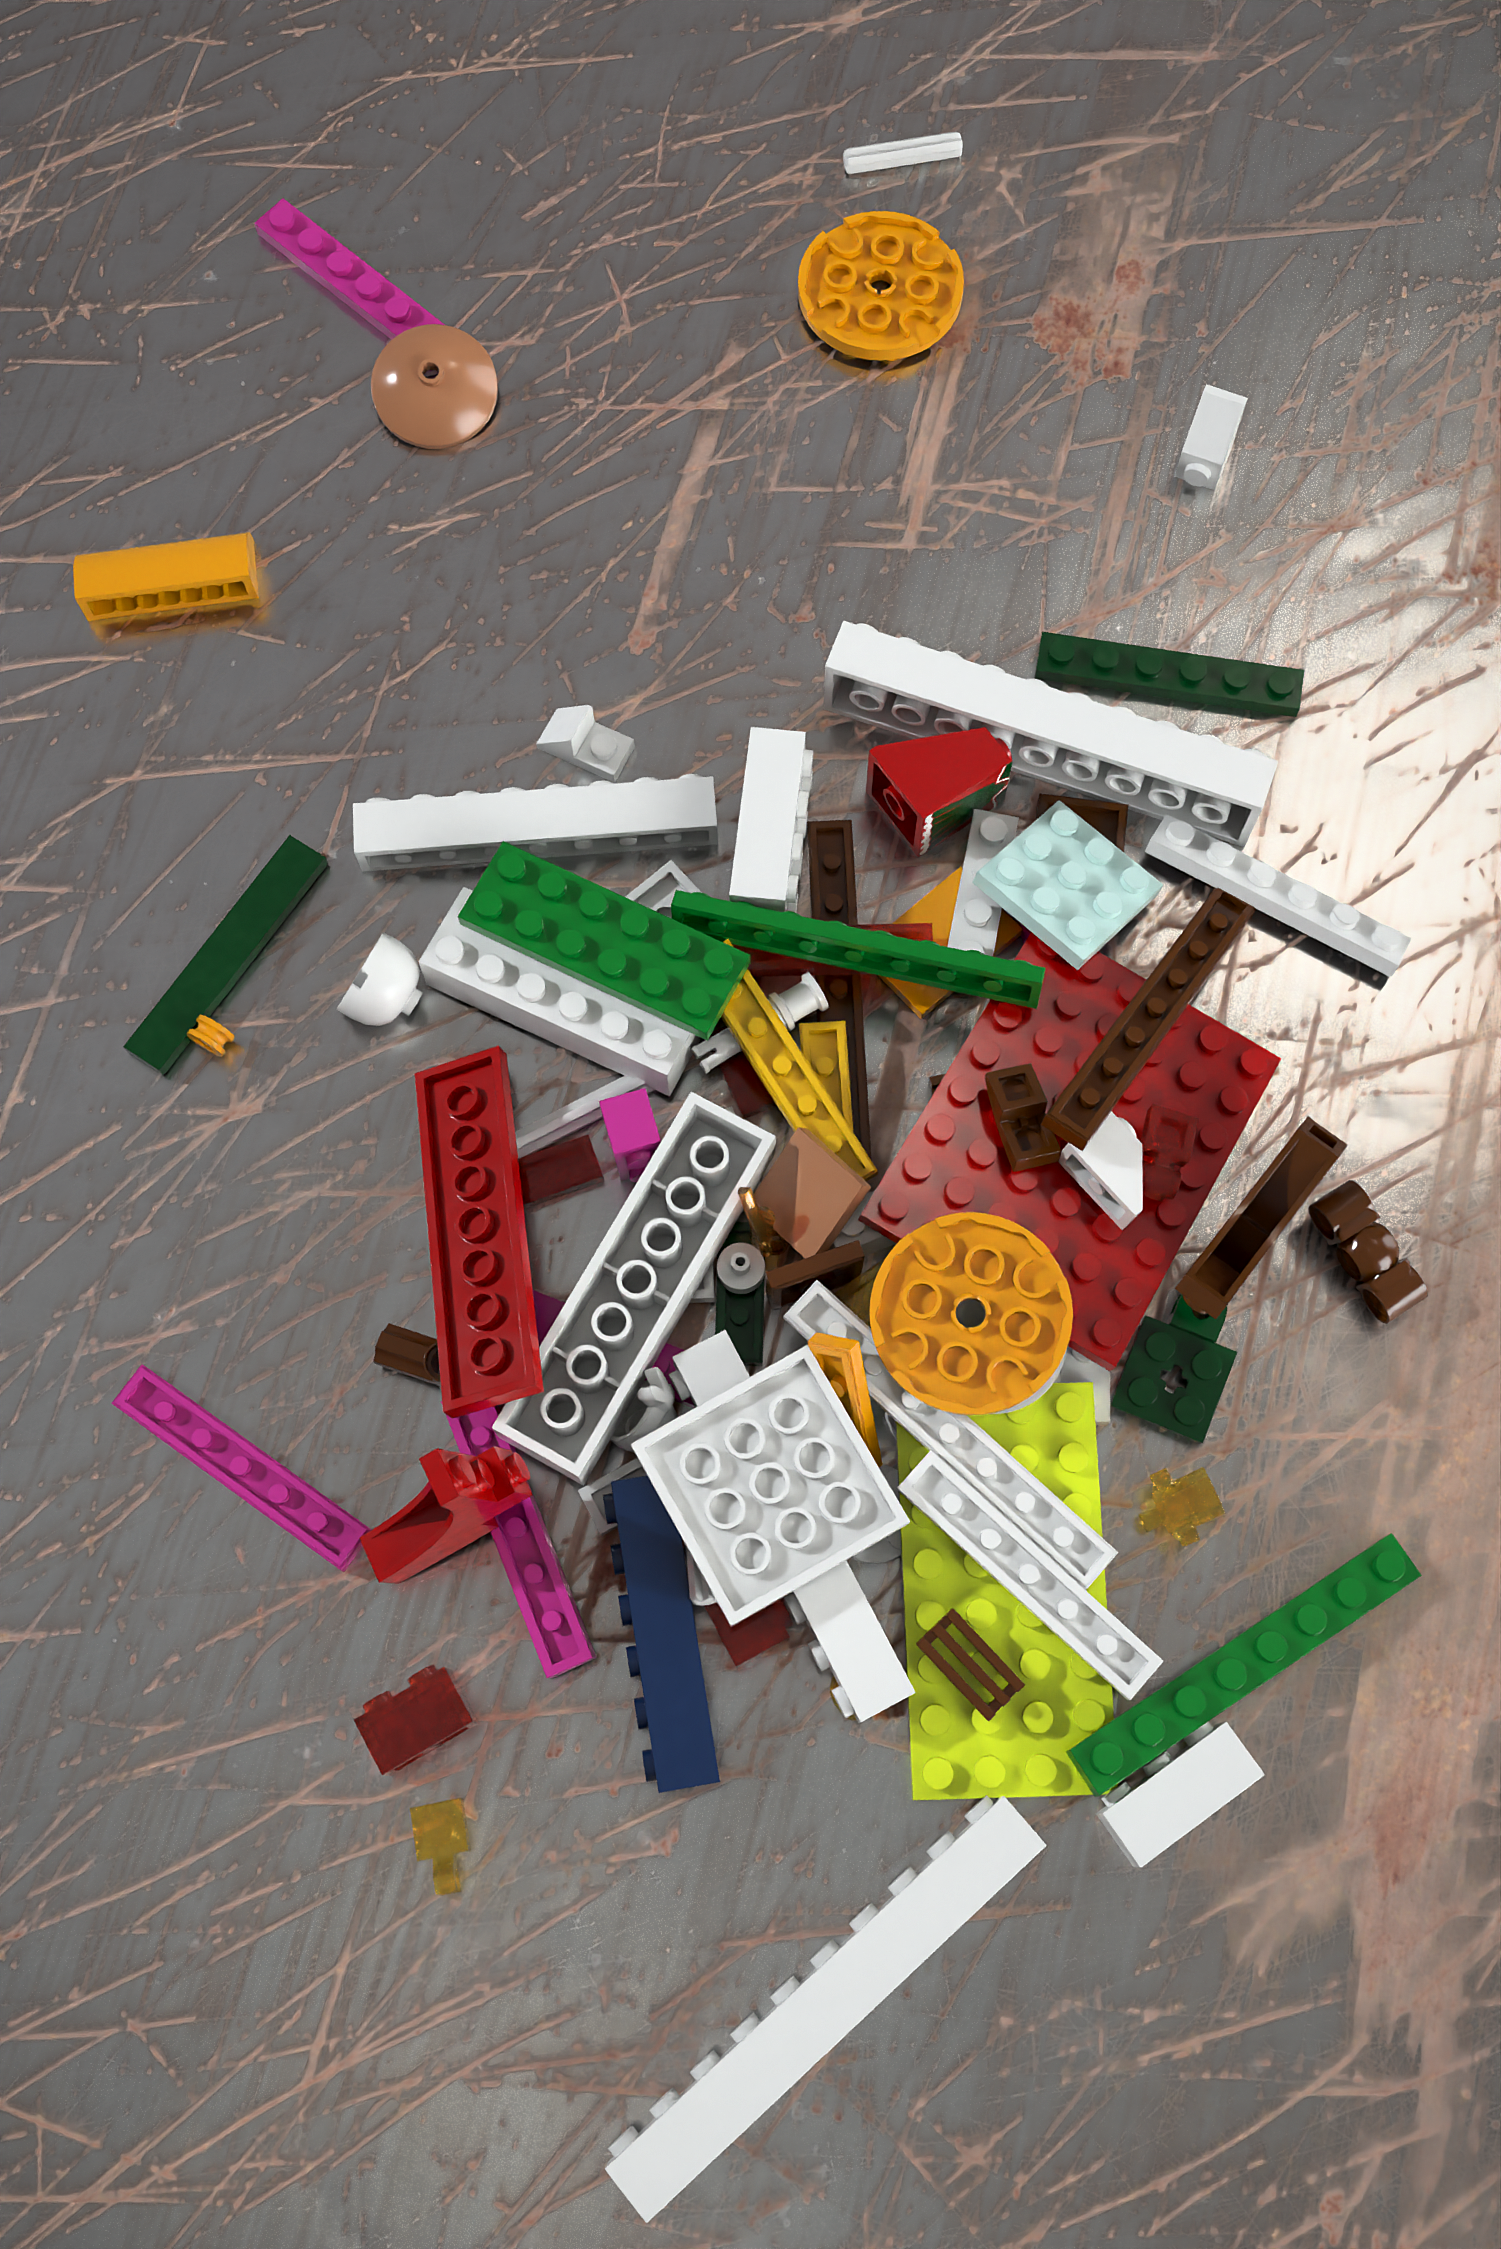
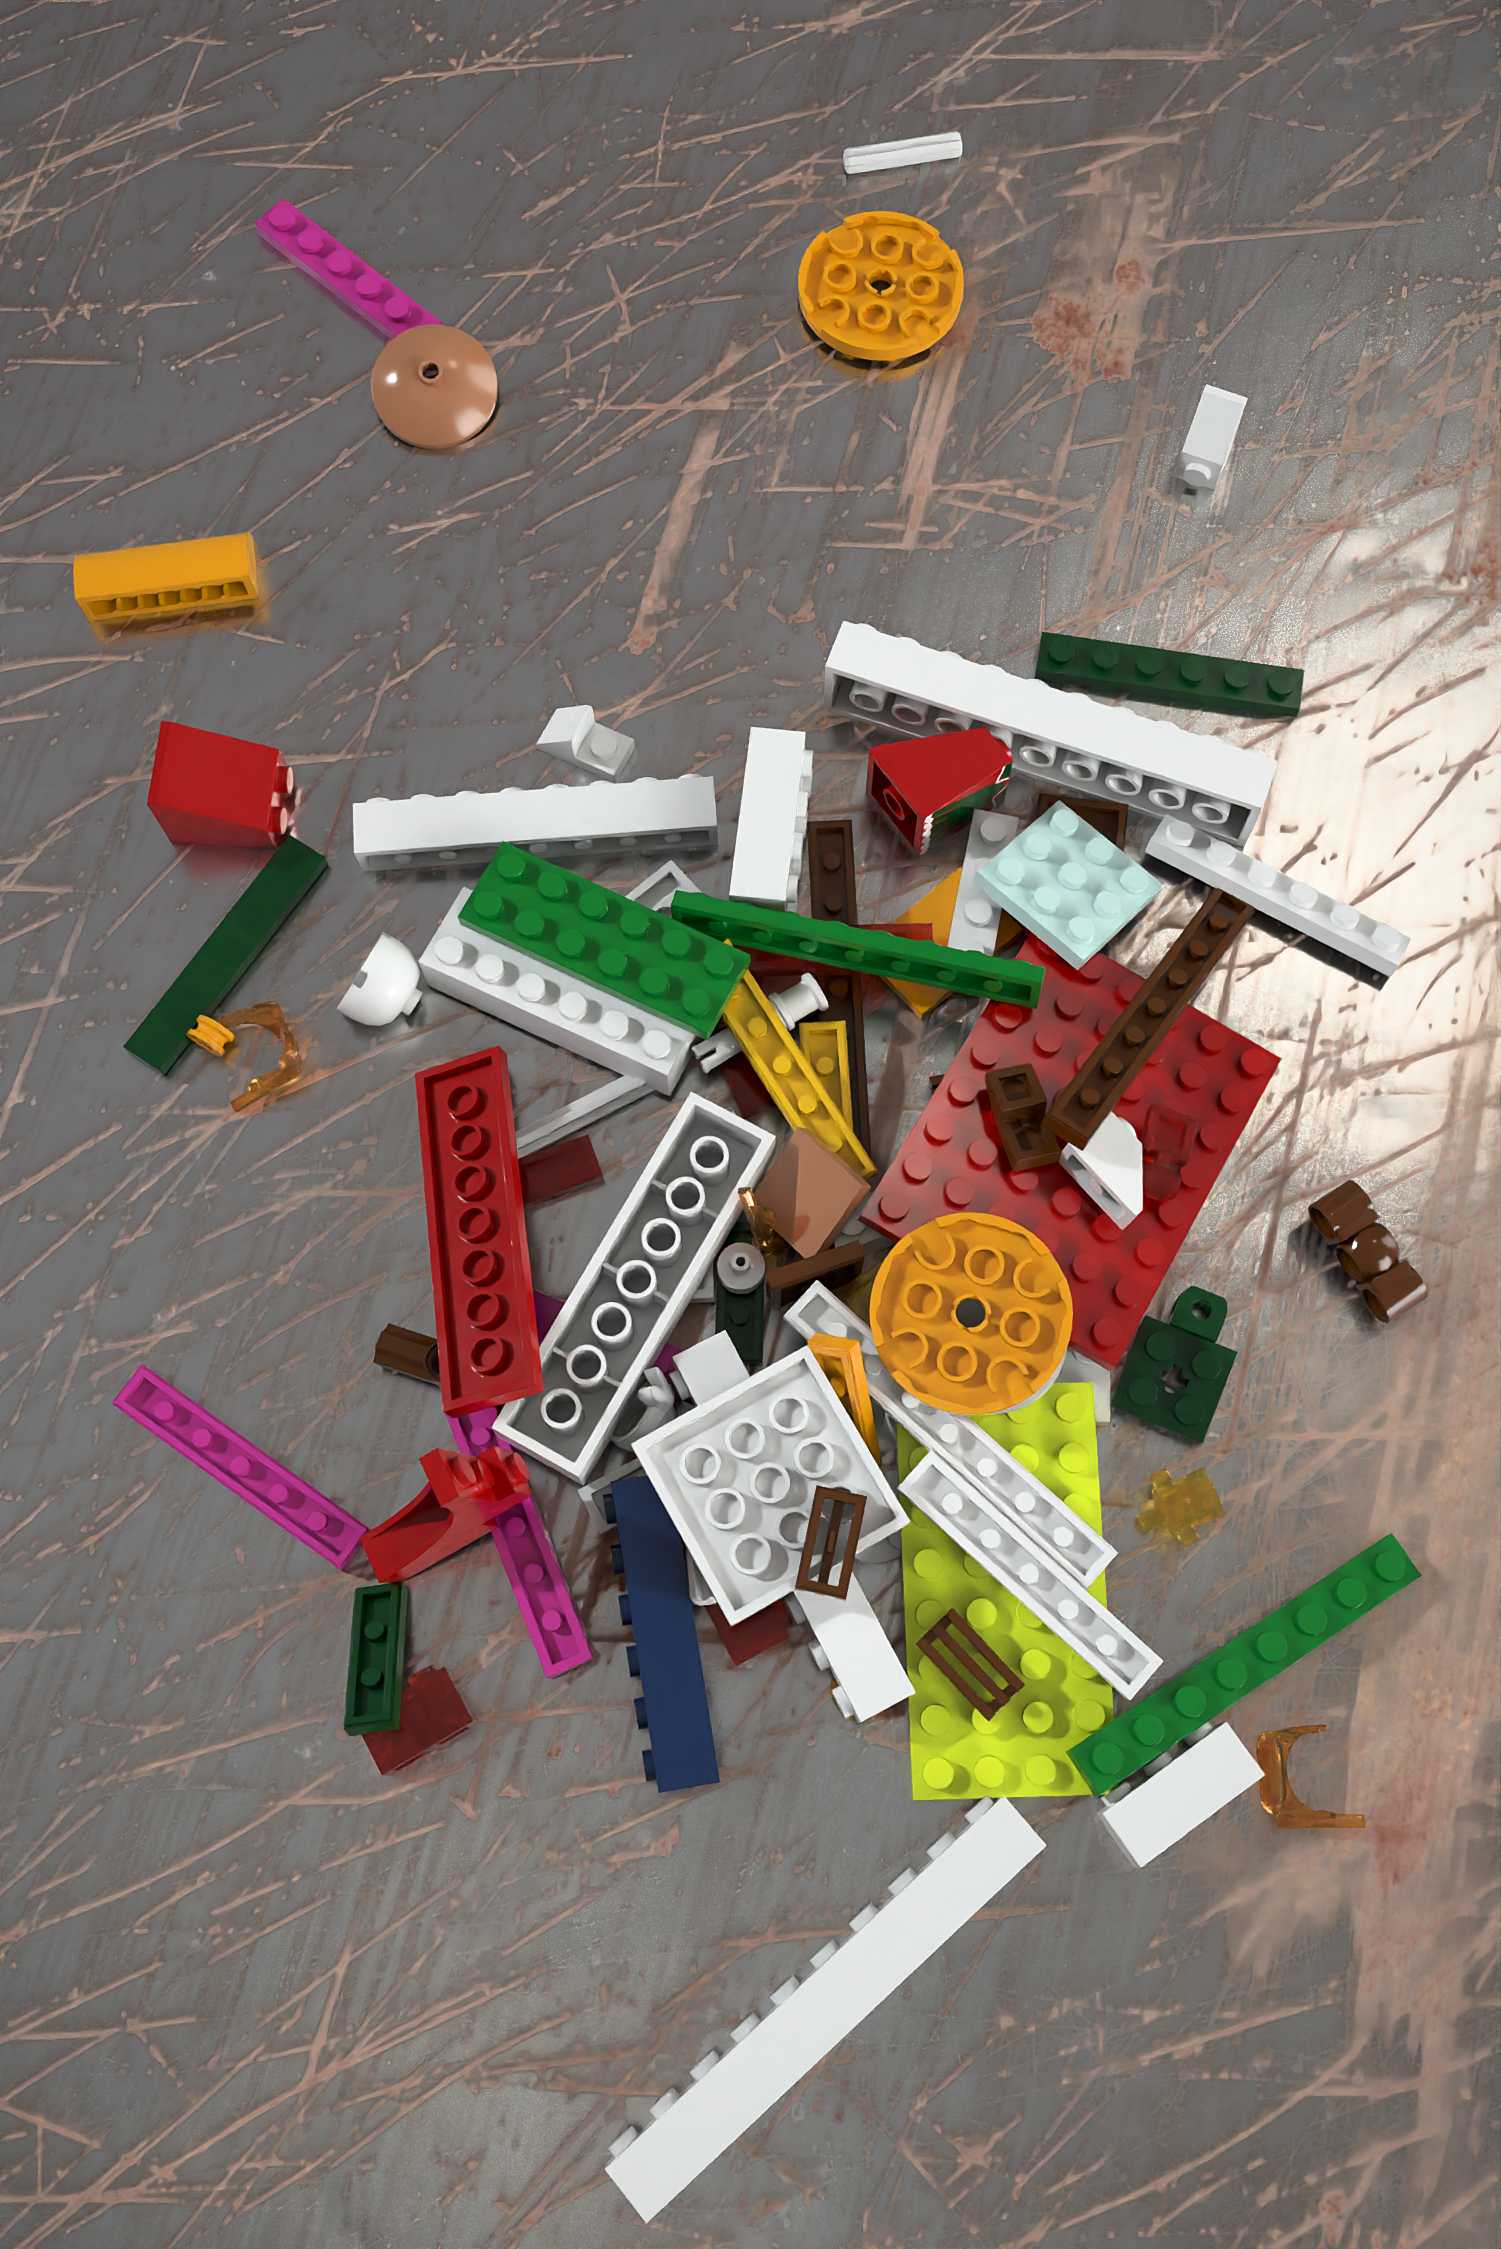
clear yellow plate [410,1798,471,1896] -> none
dark pink brick [599,1088,661,1182] -> none
reddish brown arch [1175,1117,1347,1319] -> none
none -> red slope [147,721,293,850]
none -> clear orange helmet [219,1001,302,1113]
none -> dark green tile [343,1581,408,1736]
none -> reddish brown tile [795,1485,867,1601]
none -> clear orange helmet [1256,1724,1365,1829]

